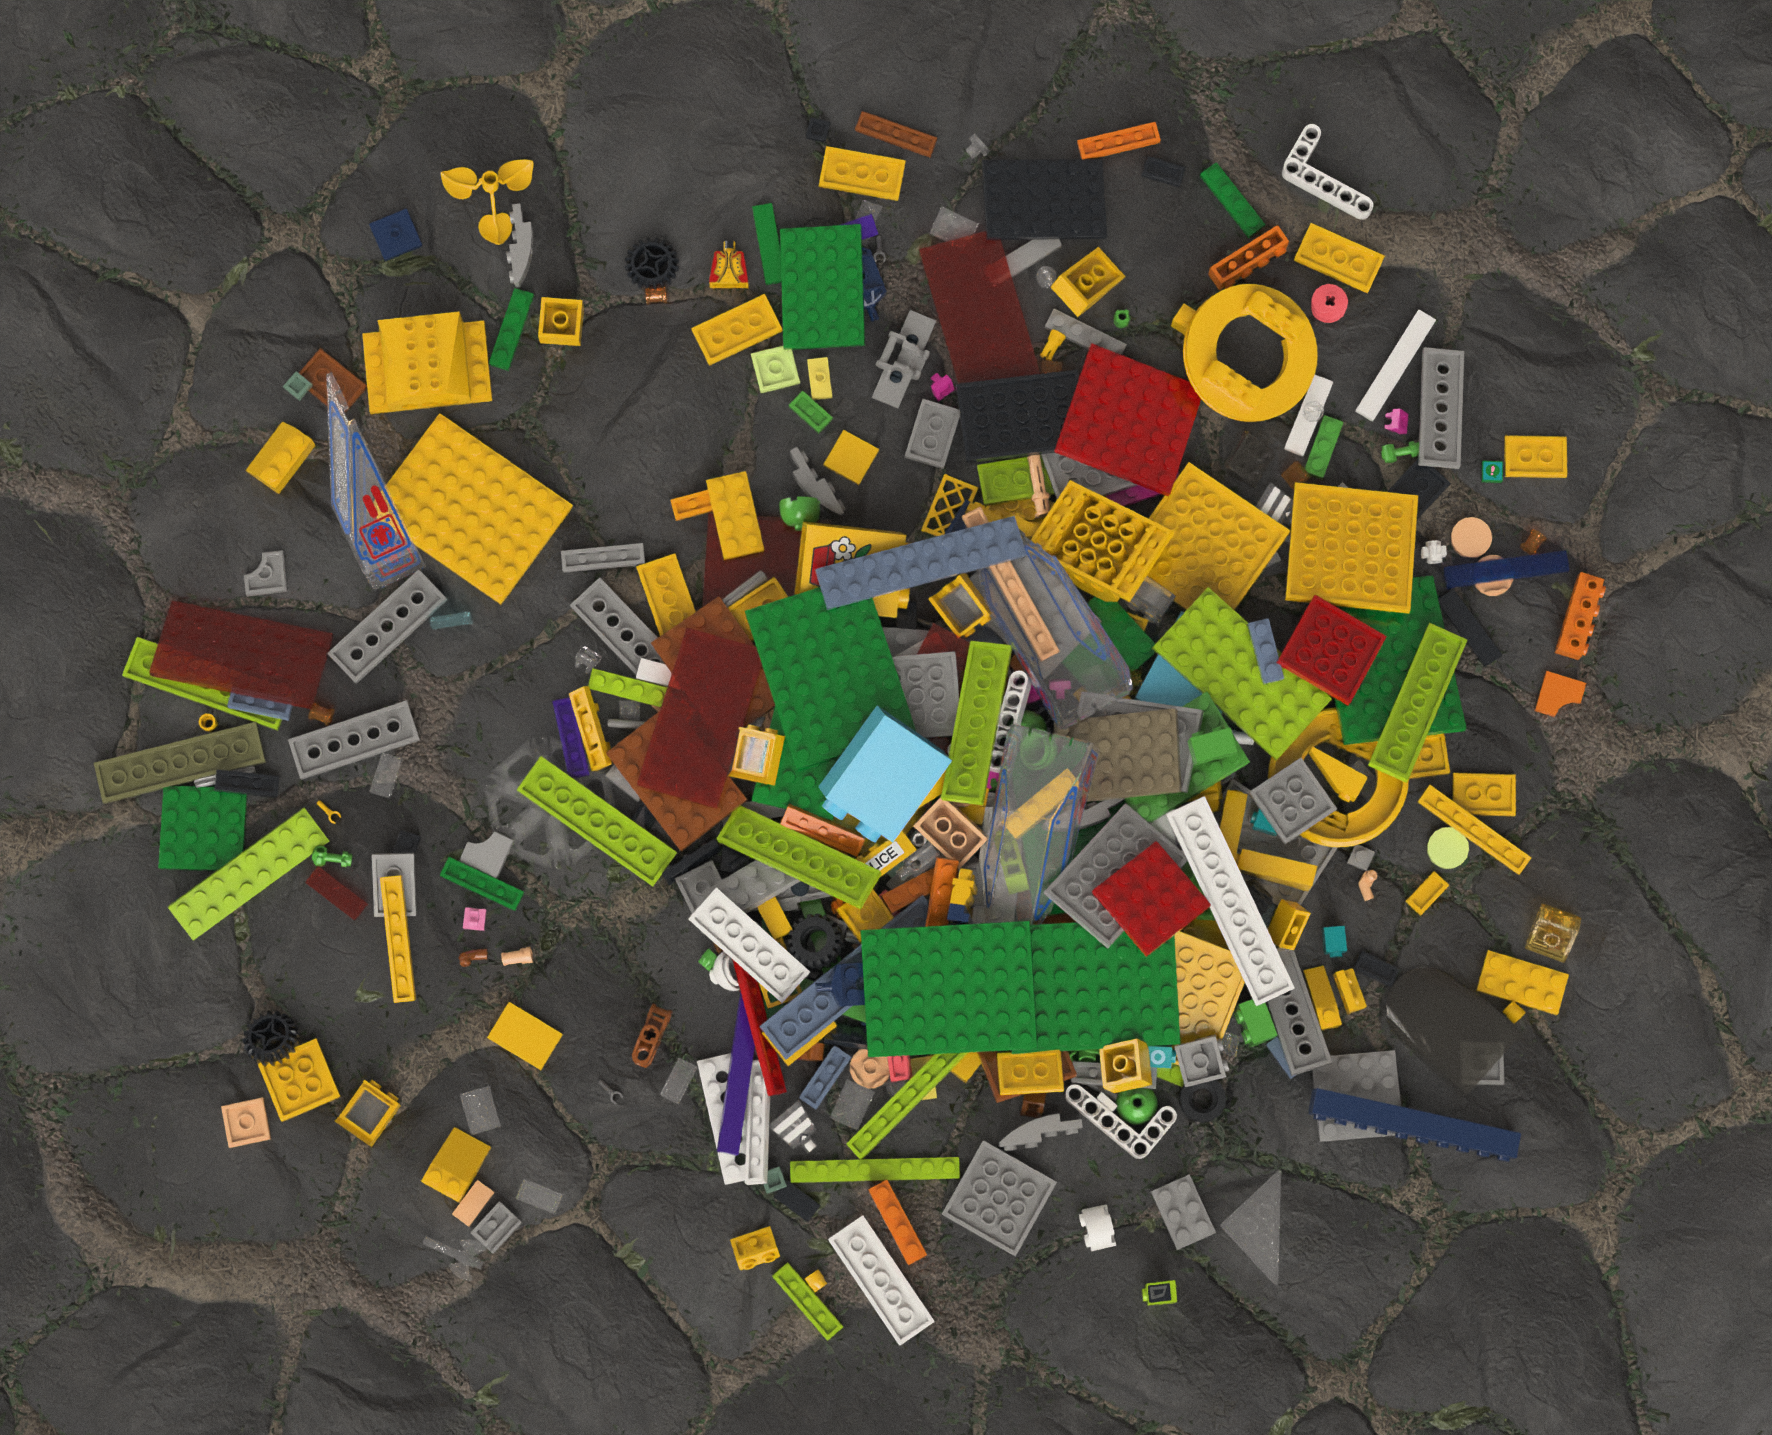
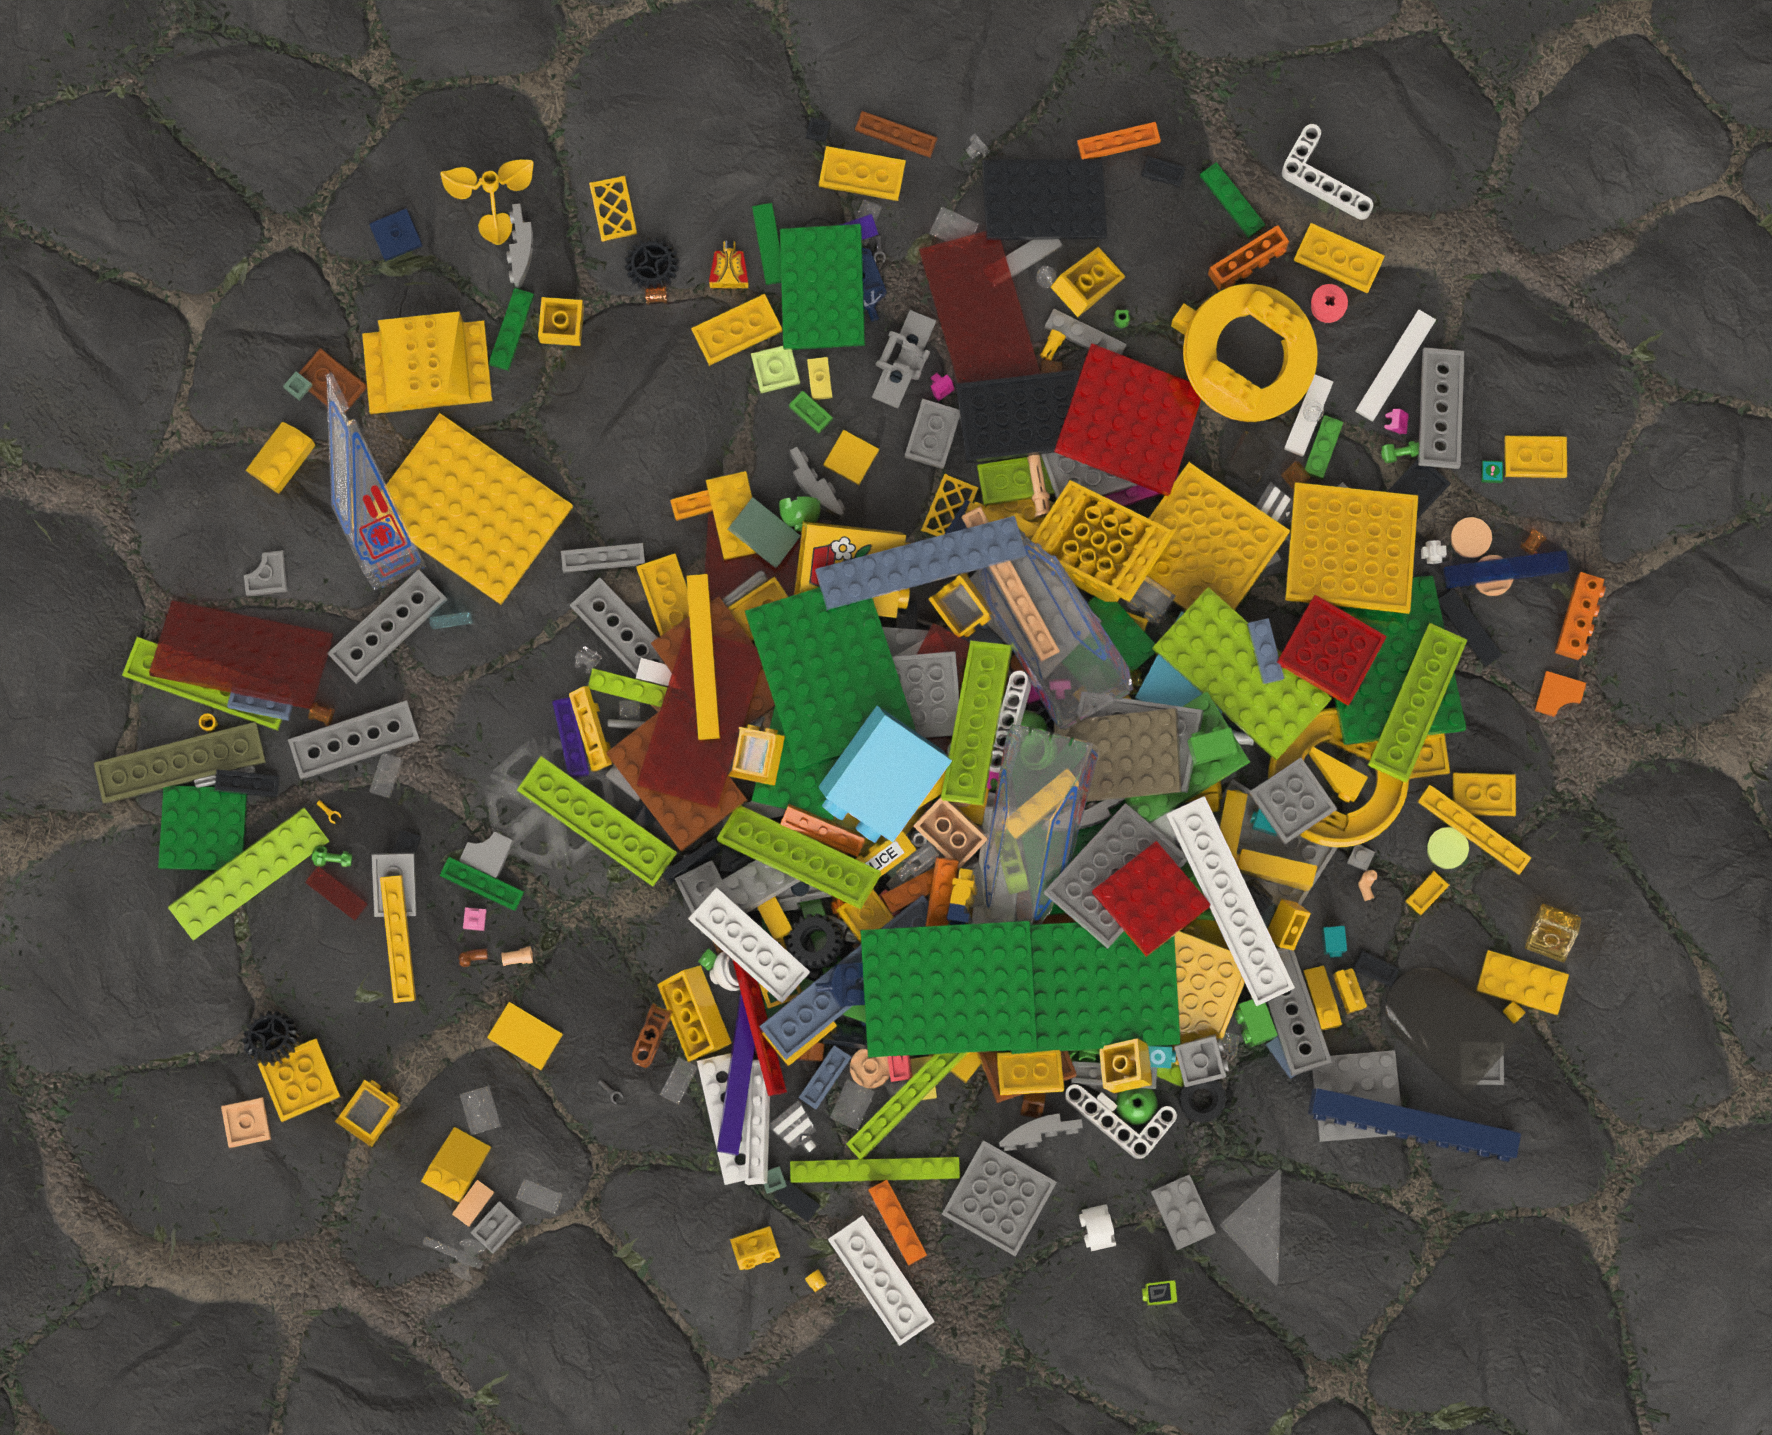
lime tile [772,1262,843,1341] -> none
none -> yellow window [589,176,637,242]
none -> yellow slope [657,965,731,1062]
none -> yellow tile [687,574,720,740]
none -> sand green tile [727,497,801,568]

